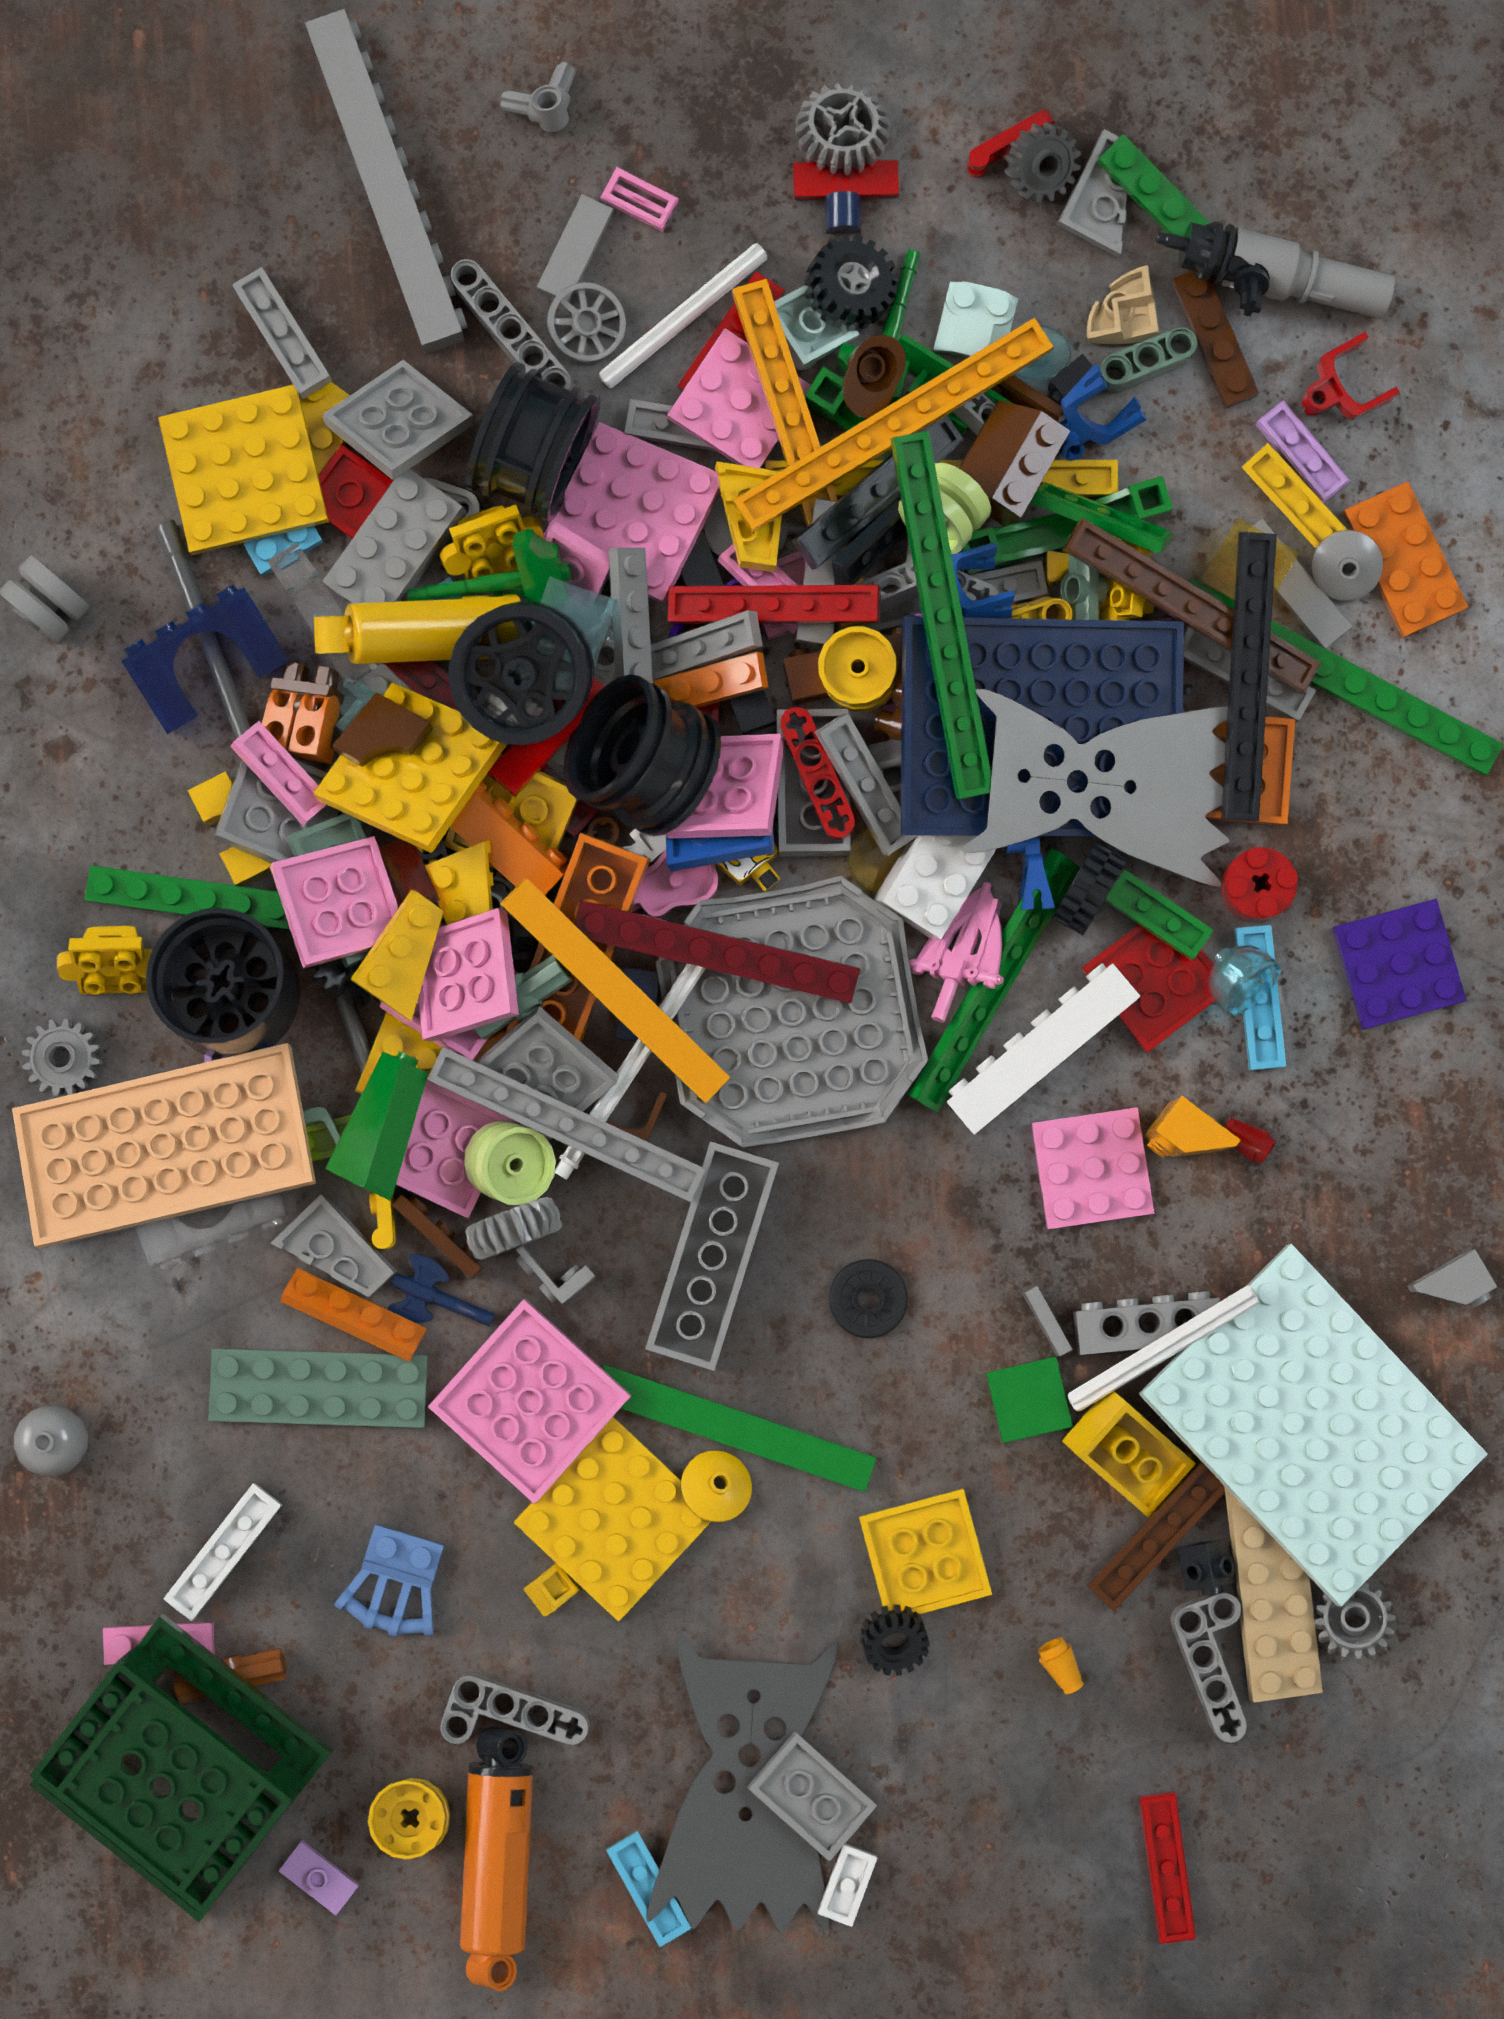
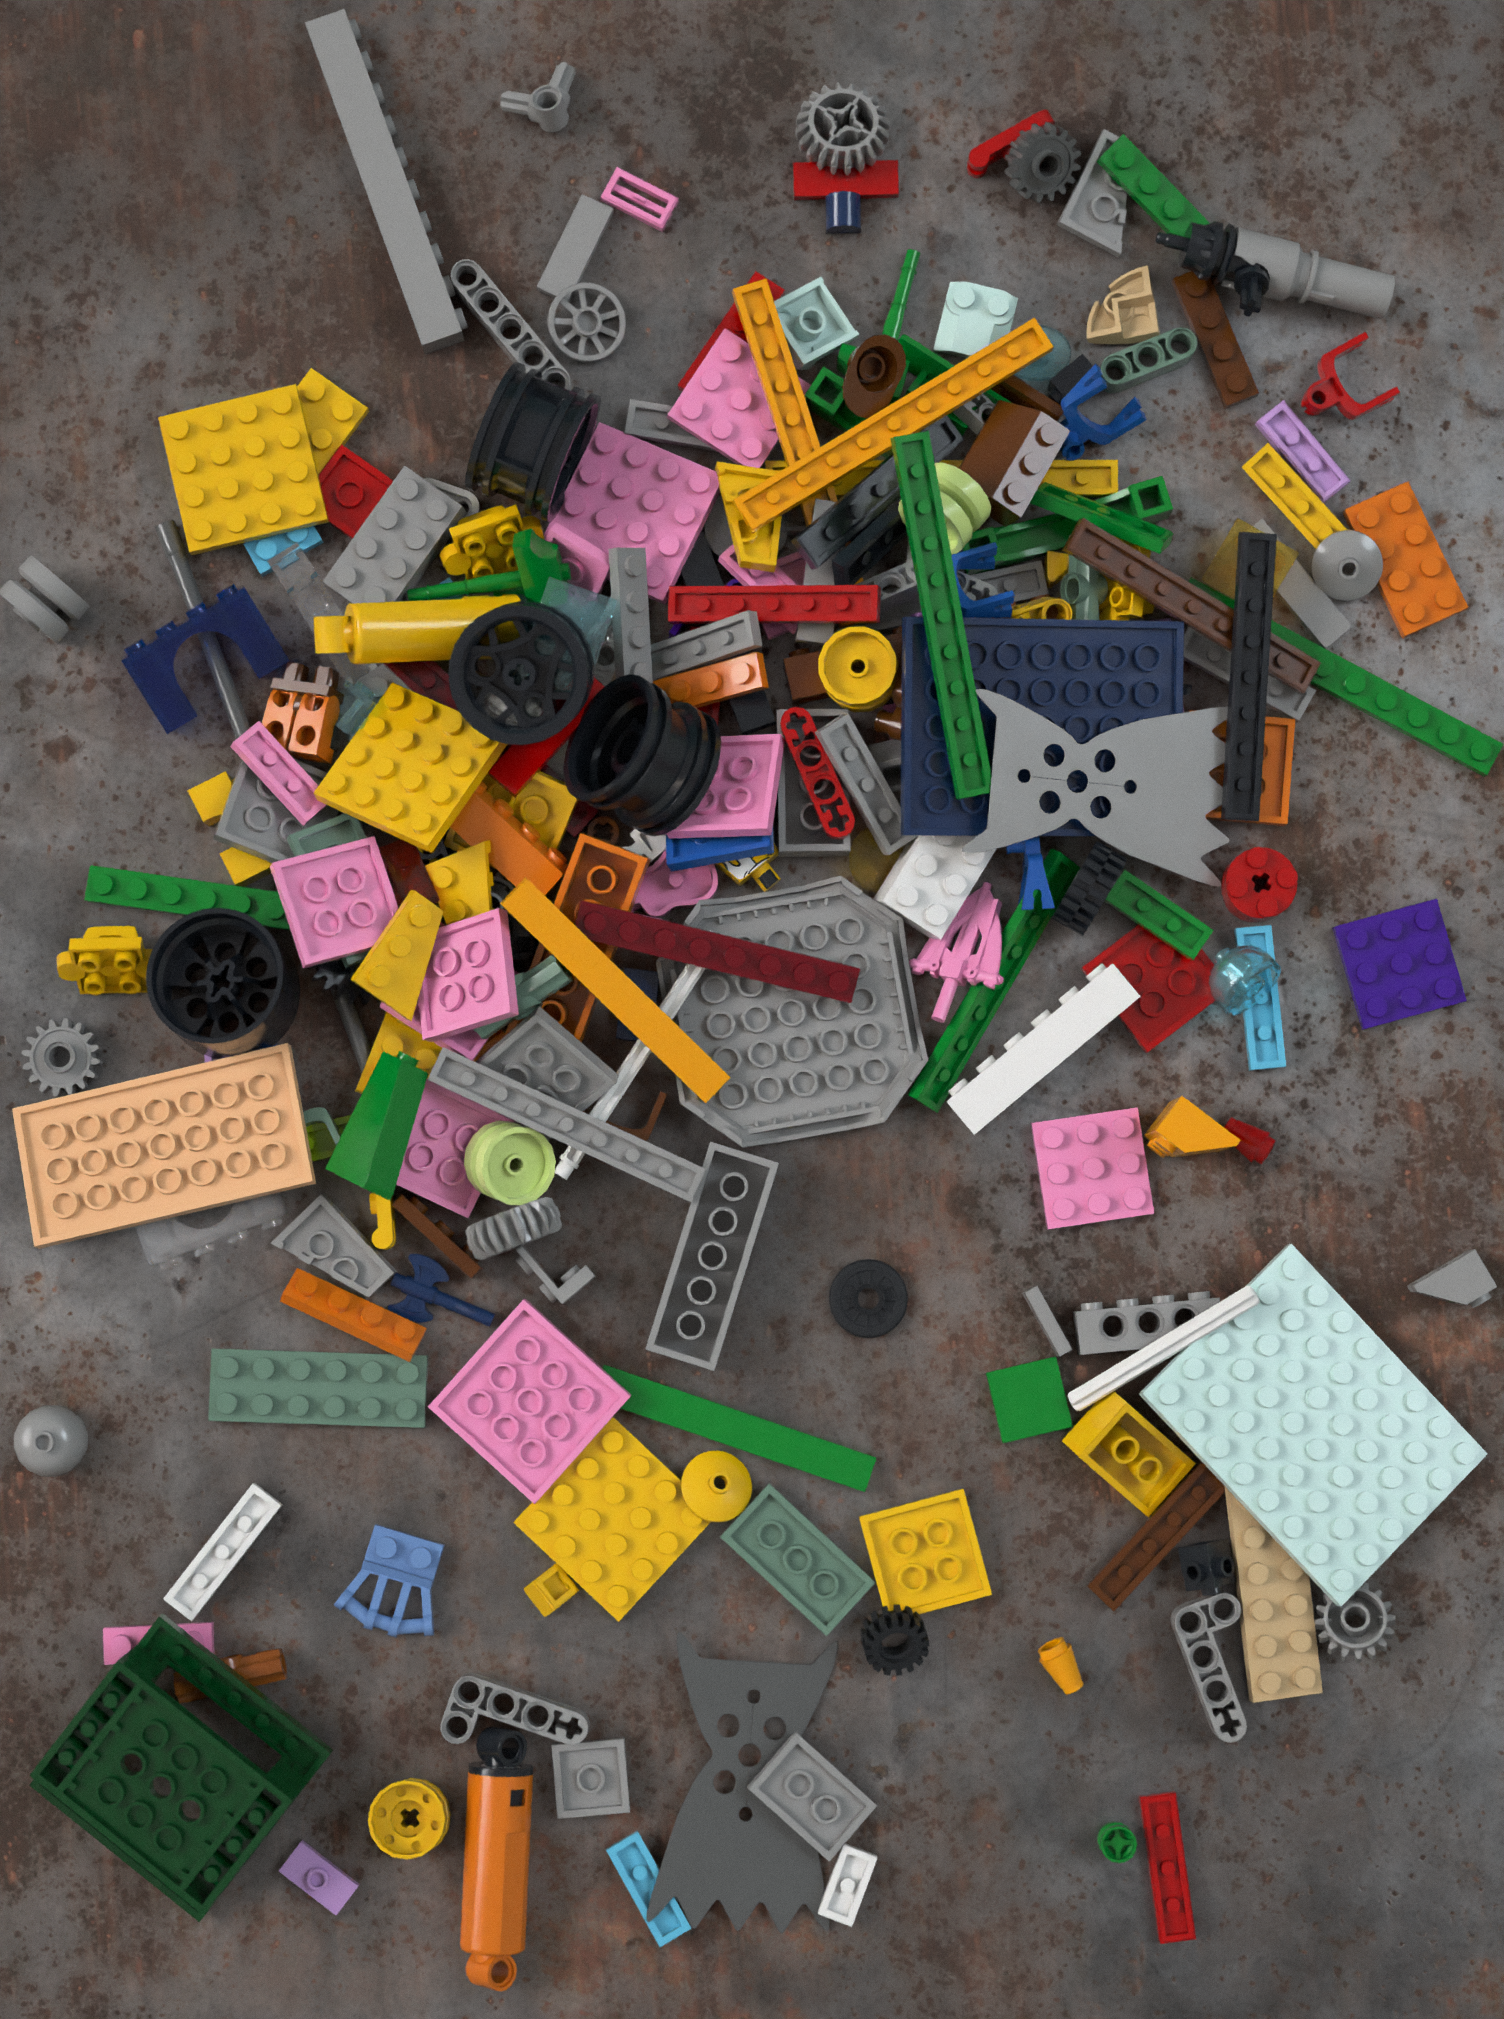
light grey plate [232,267,332,399] -> none
light grey plate [323,360,474,480] -> none
reddish brown tile [332,692,434,767] -> none
white axle [599,243,767,388] -> none
black wheel [804,234,898,331] -> none
none -> light grey plate [551,1737,631,1819]
none -> sand green plate [720,1483,876,1636]
none -> green wheel [1097,1821,1137,1863]

